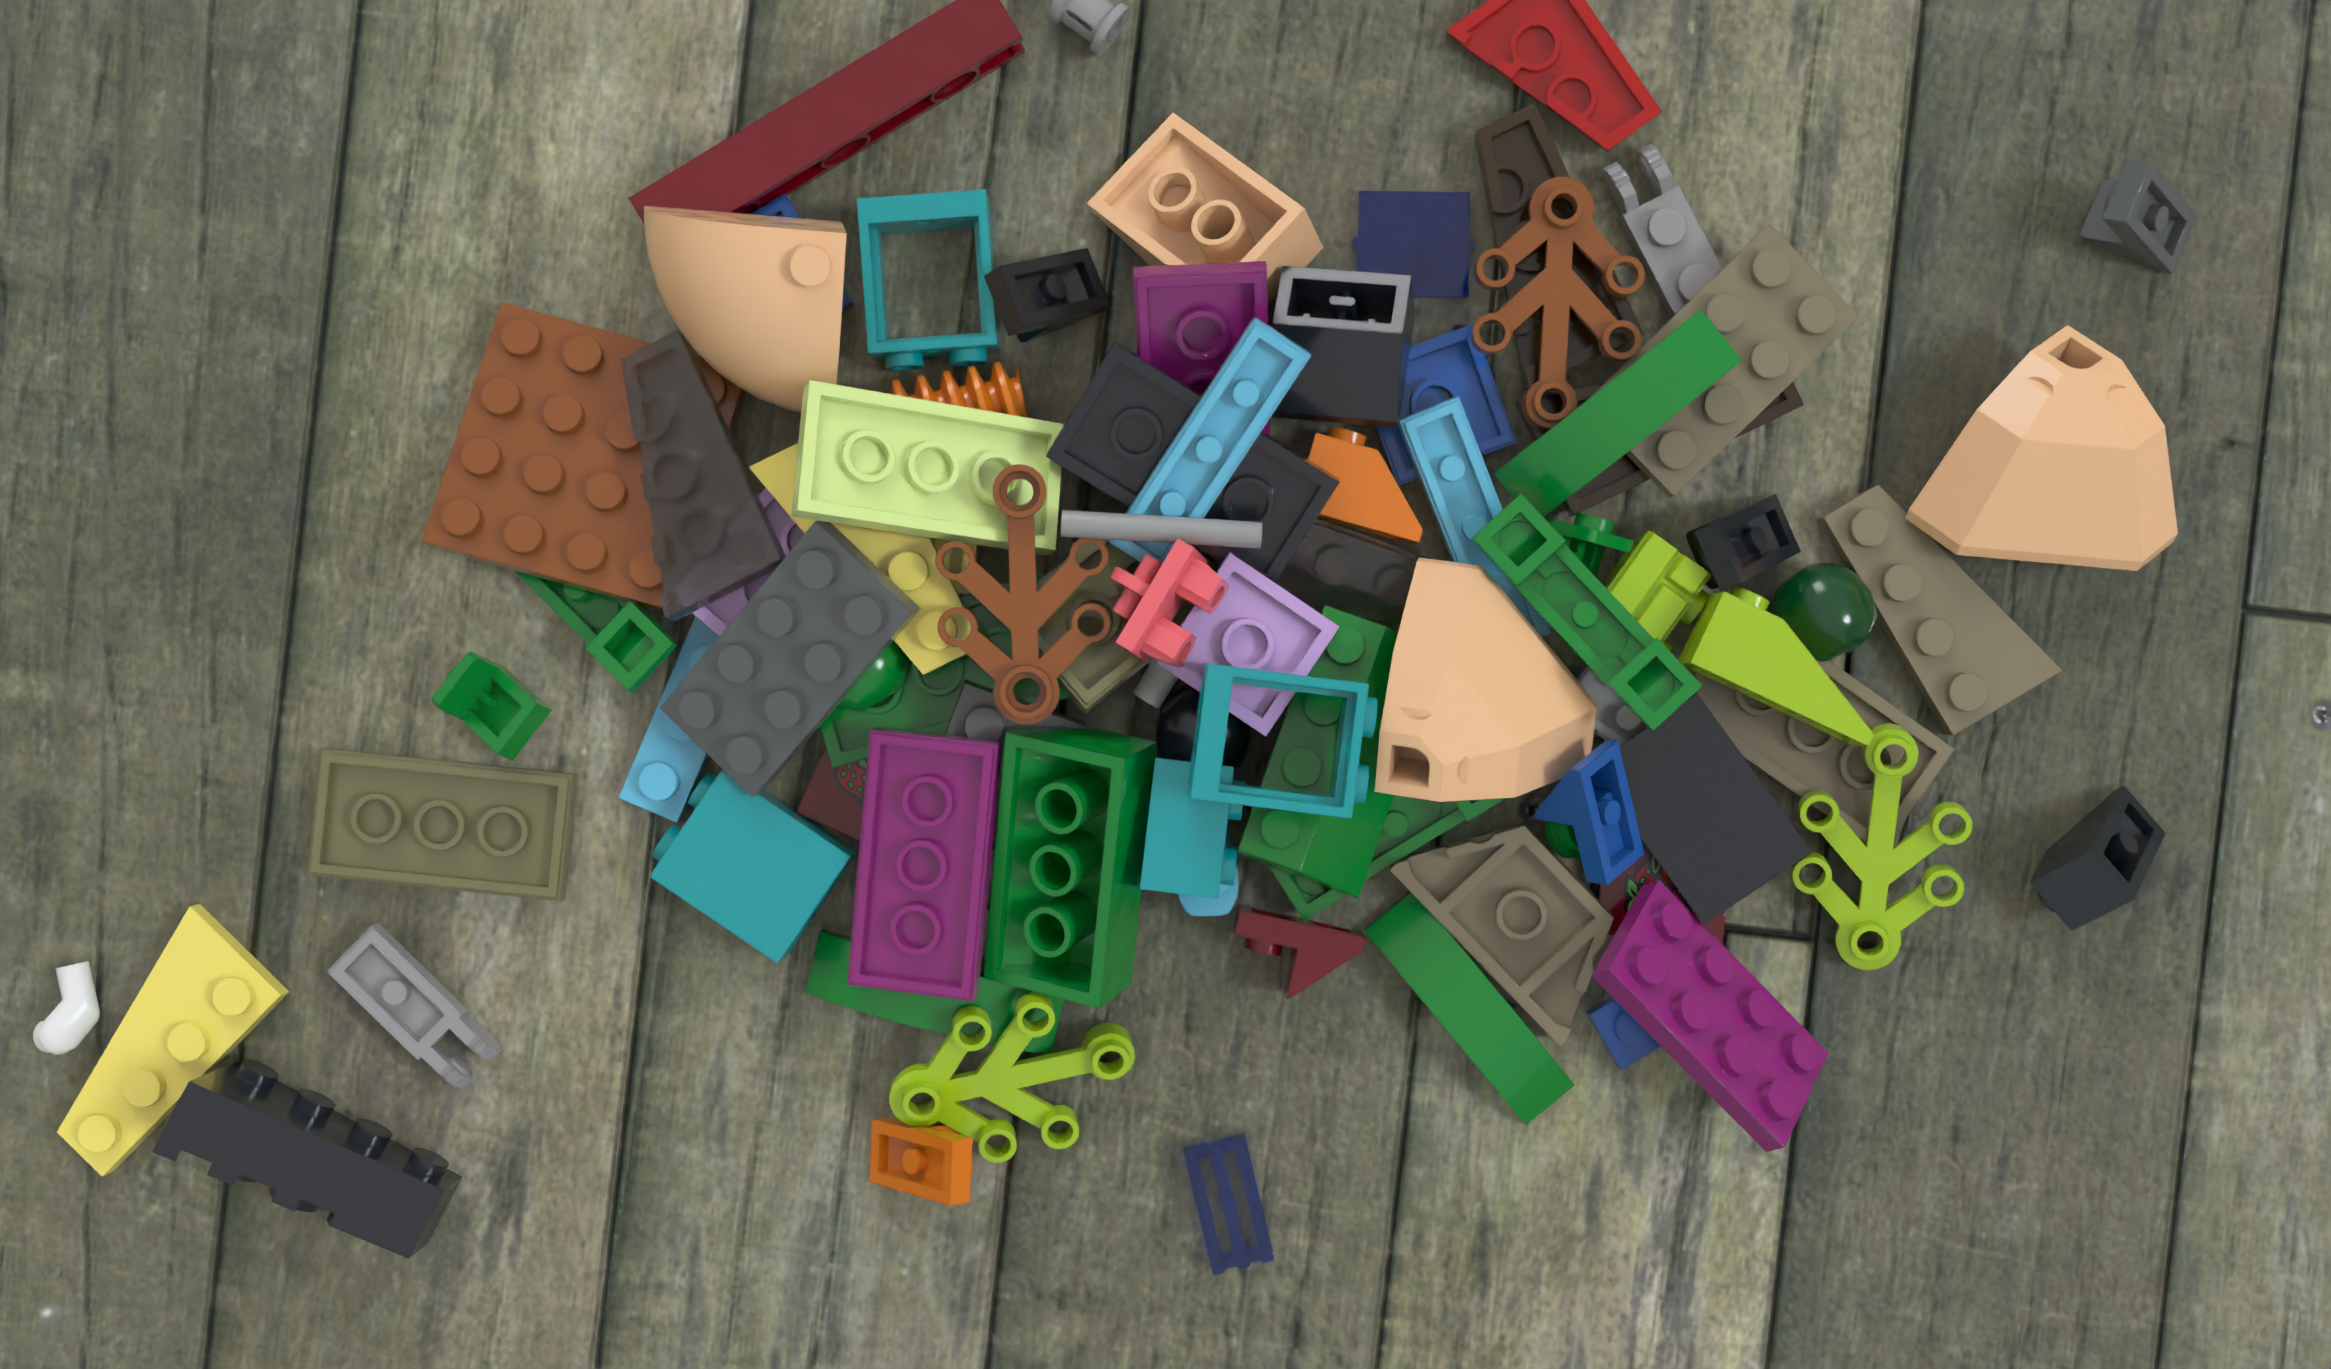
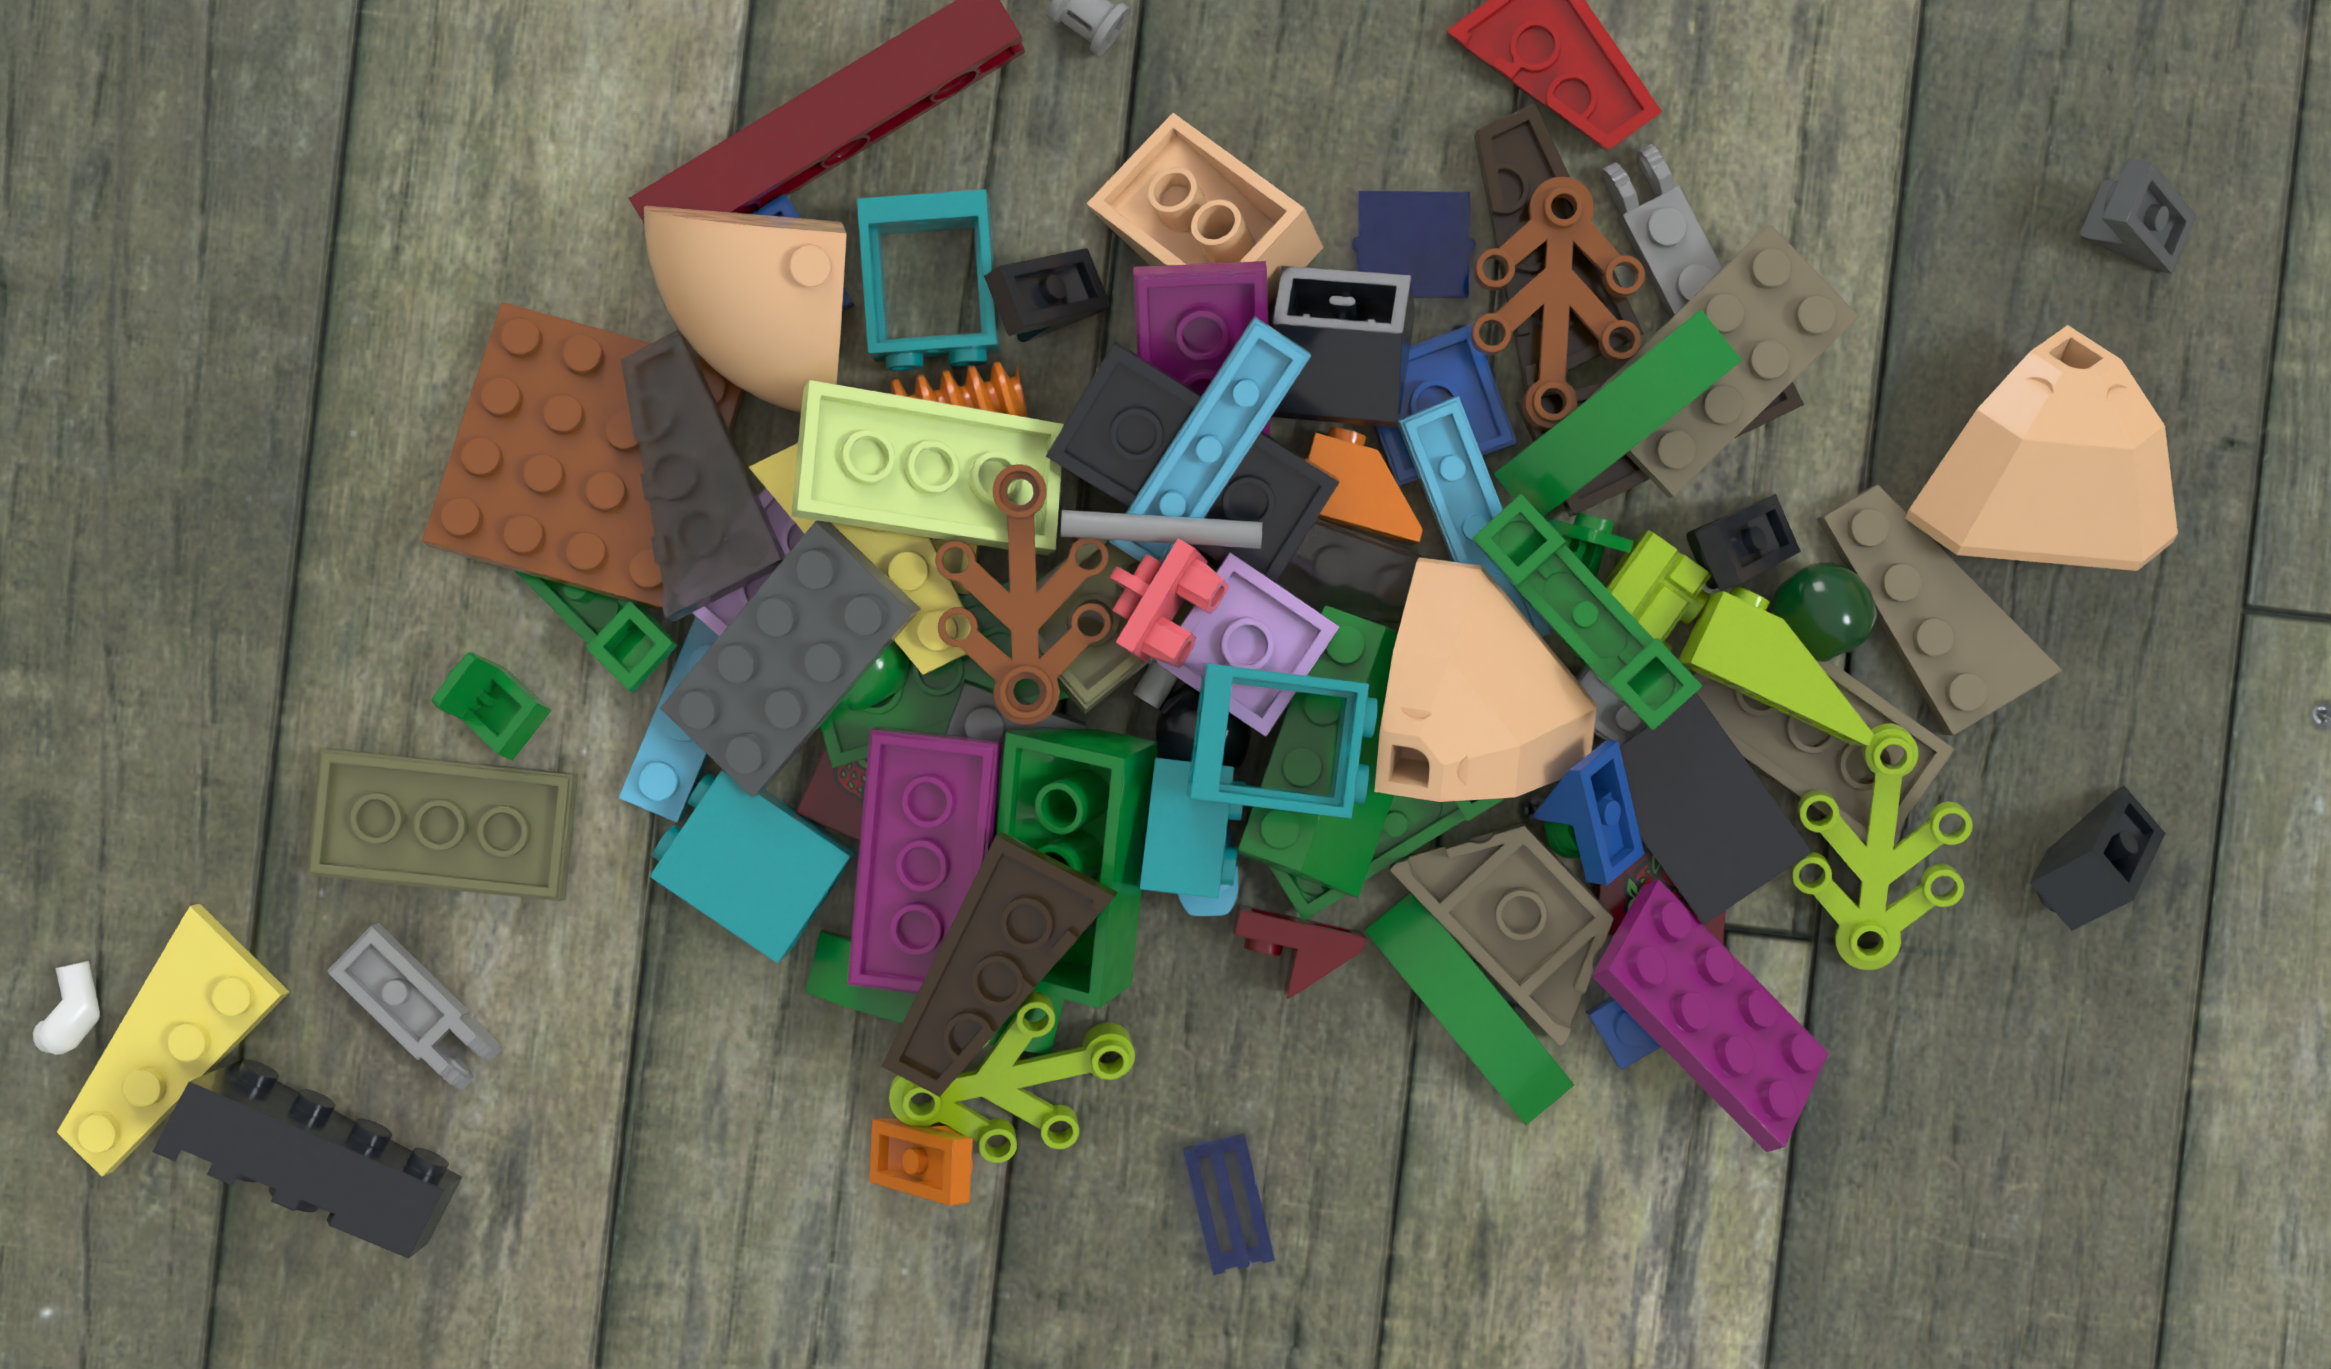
none -> dark brown wing [882,831,1118,1097]

